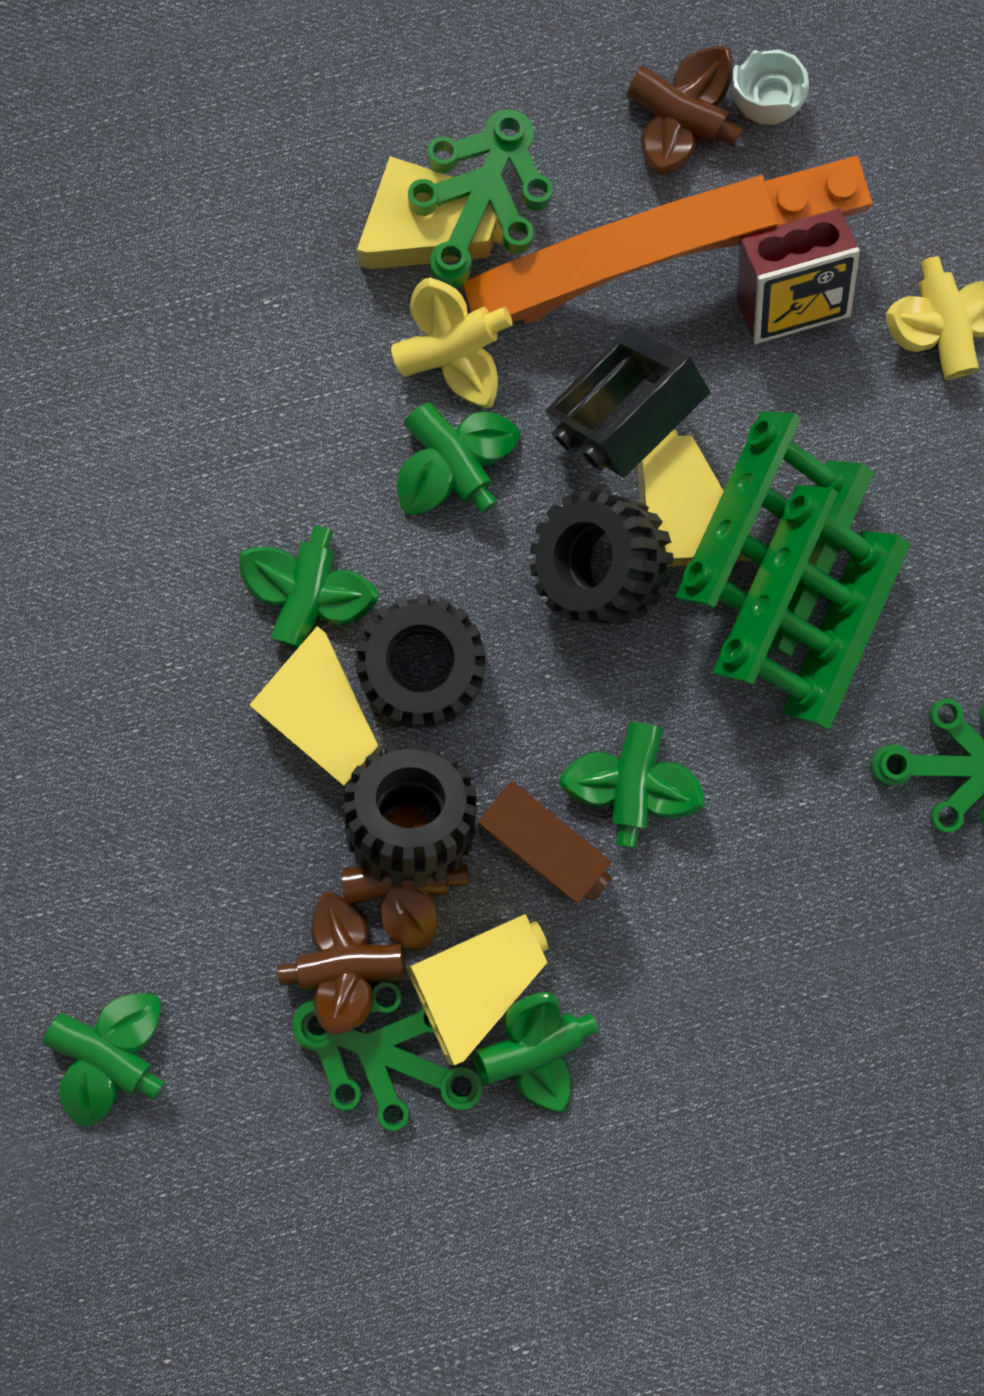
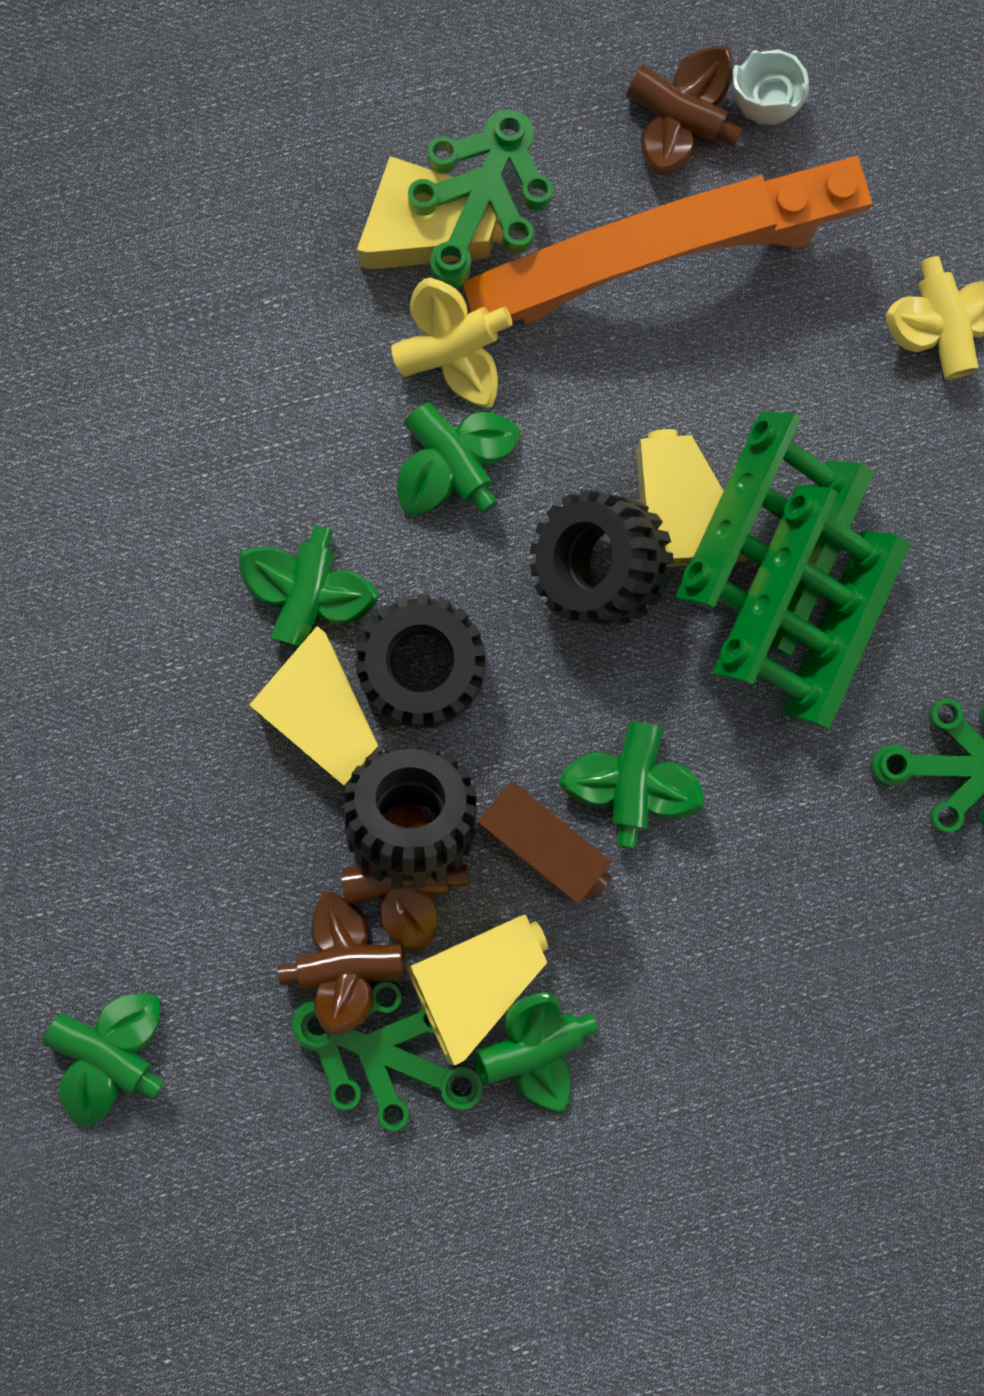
black window [544,327,711,478] -> none
piece [737,208,860,344] -> none

